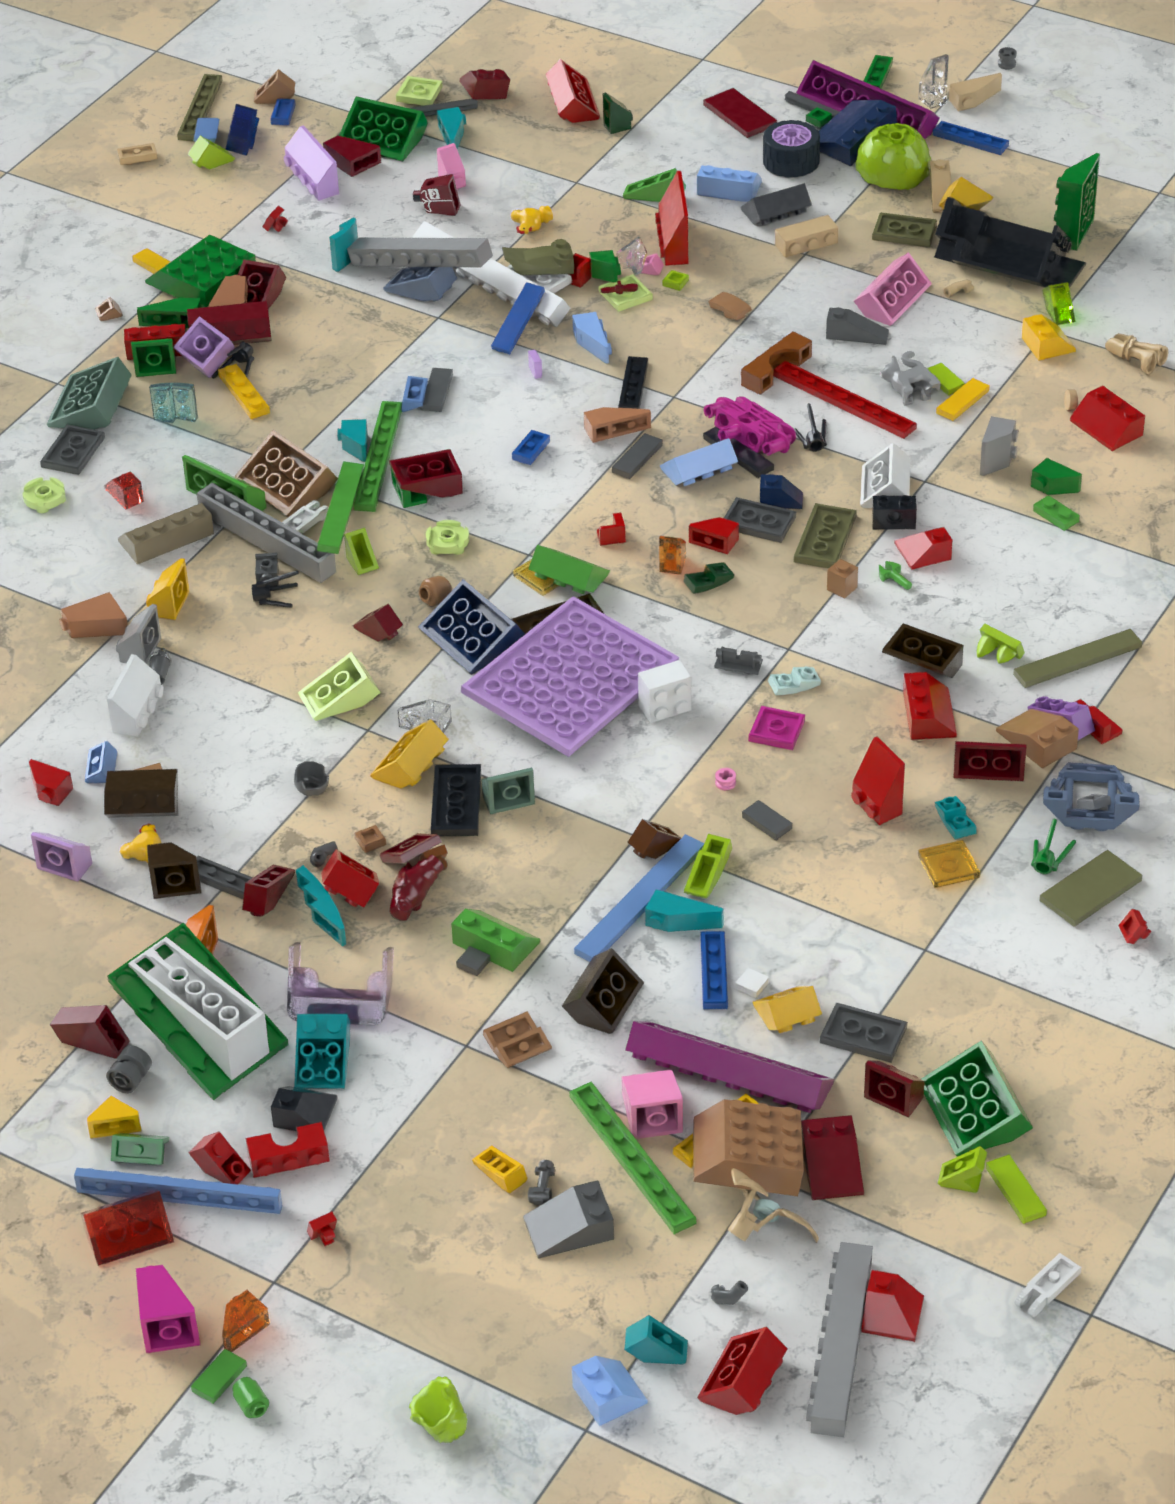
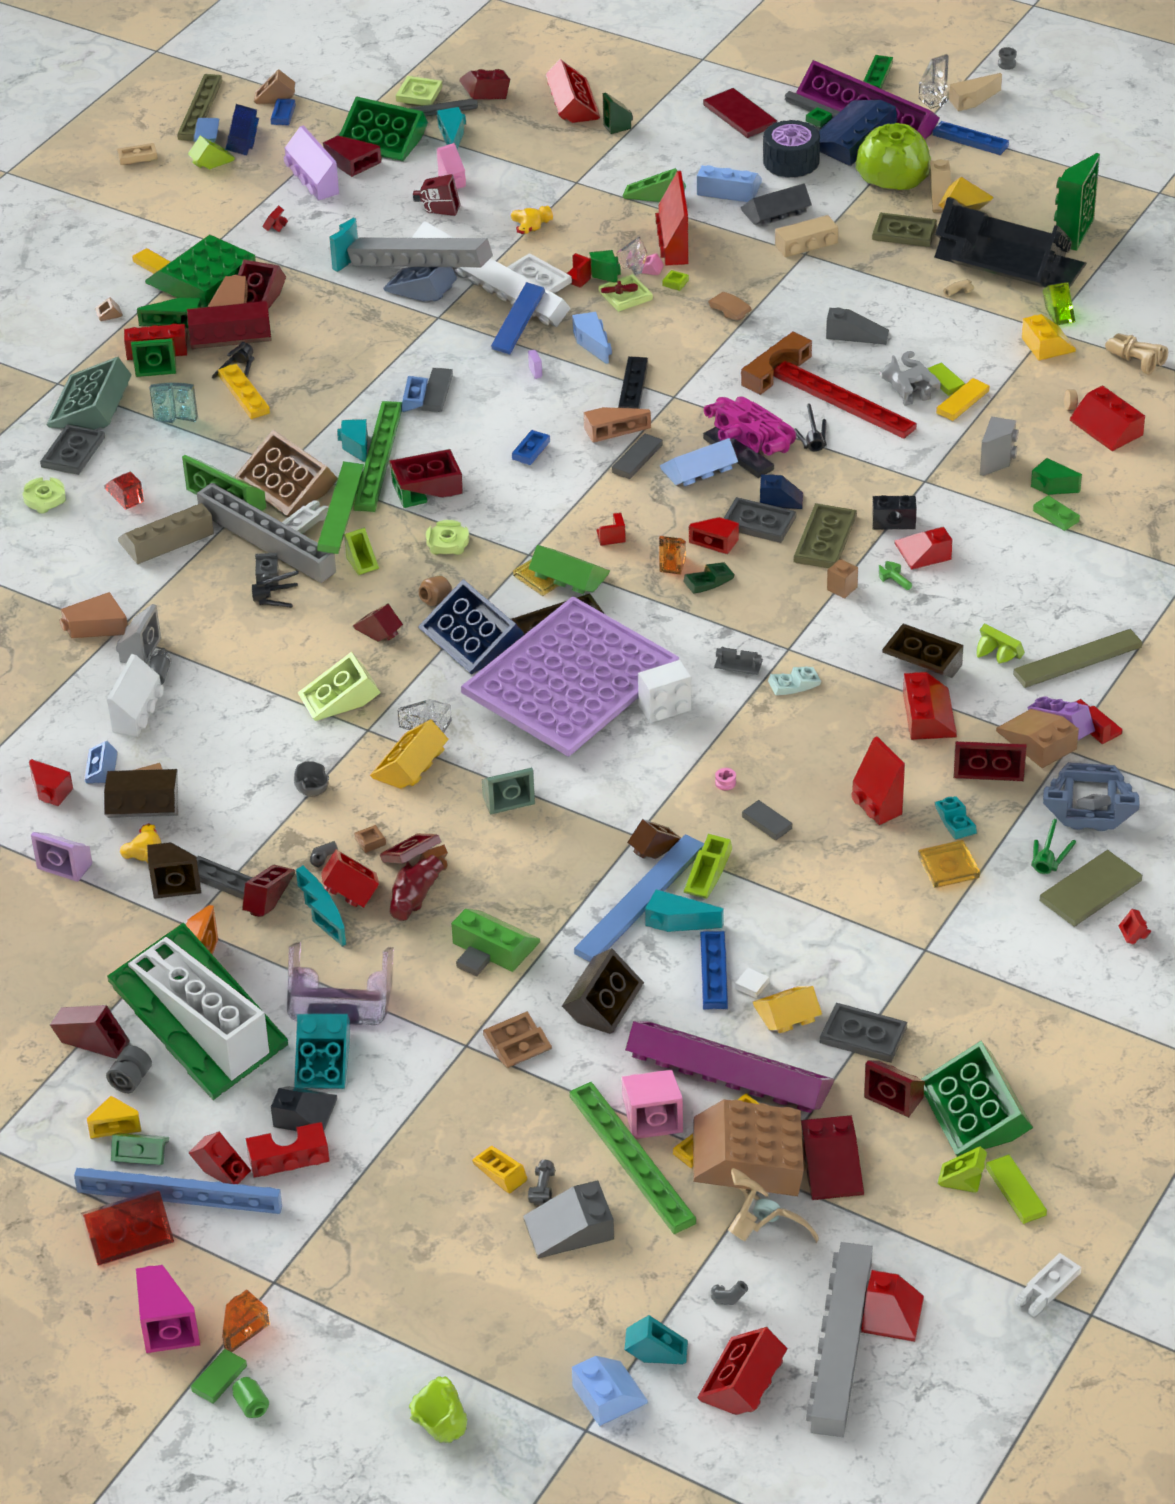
yellow slope [146,558,189,620] -> none
lavender slope [174,316,235,378] -> none
red tile [307,1211,337,1246] -> none
black plate [430,764,482,836] -> none
olive slope [502,239,574,275] -> none
dark pink tile [748,706,805,750] -> none
bright pink slope [854,252,932,326] -> none
white slope [860,443,910,508] -> none

